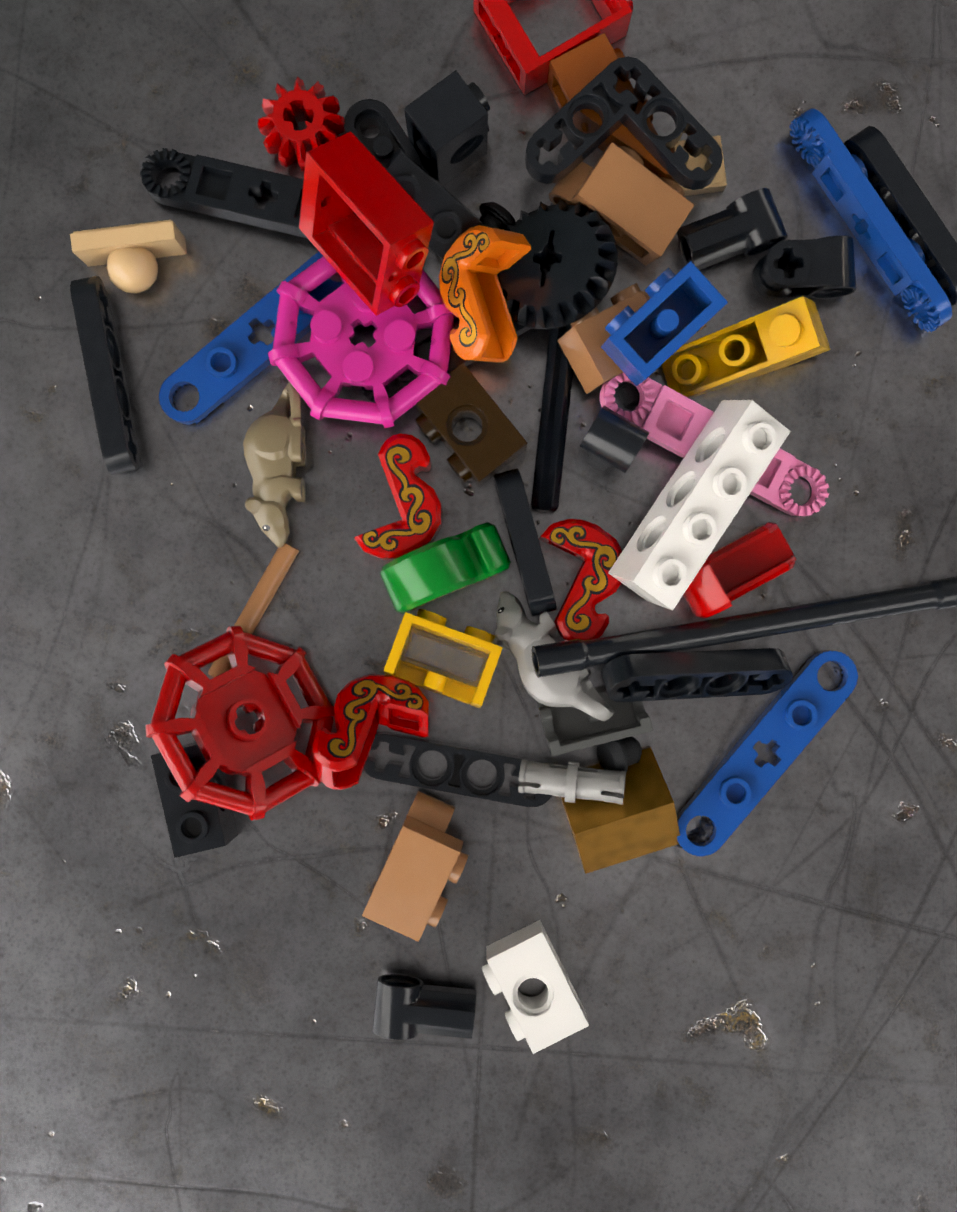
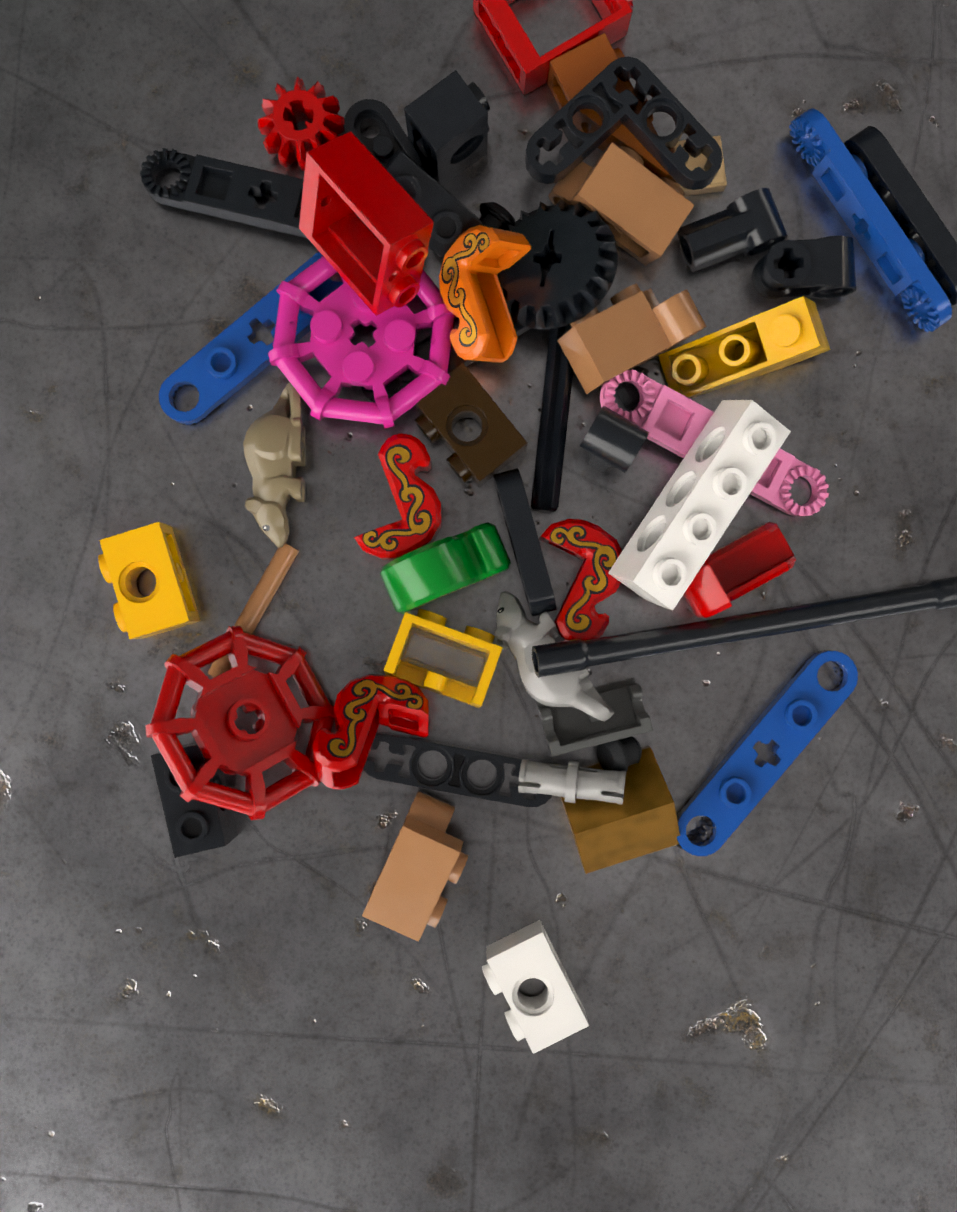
tan tile [70,220,187,294] -> none
black beam [70,276,140,475] -> none
black piece [372,974,476,1040] -> none
blue brick [601,261,728,386] -> none
black beam [601,648,793,702] -> none
none -> yellow brick [98,522,201,639]

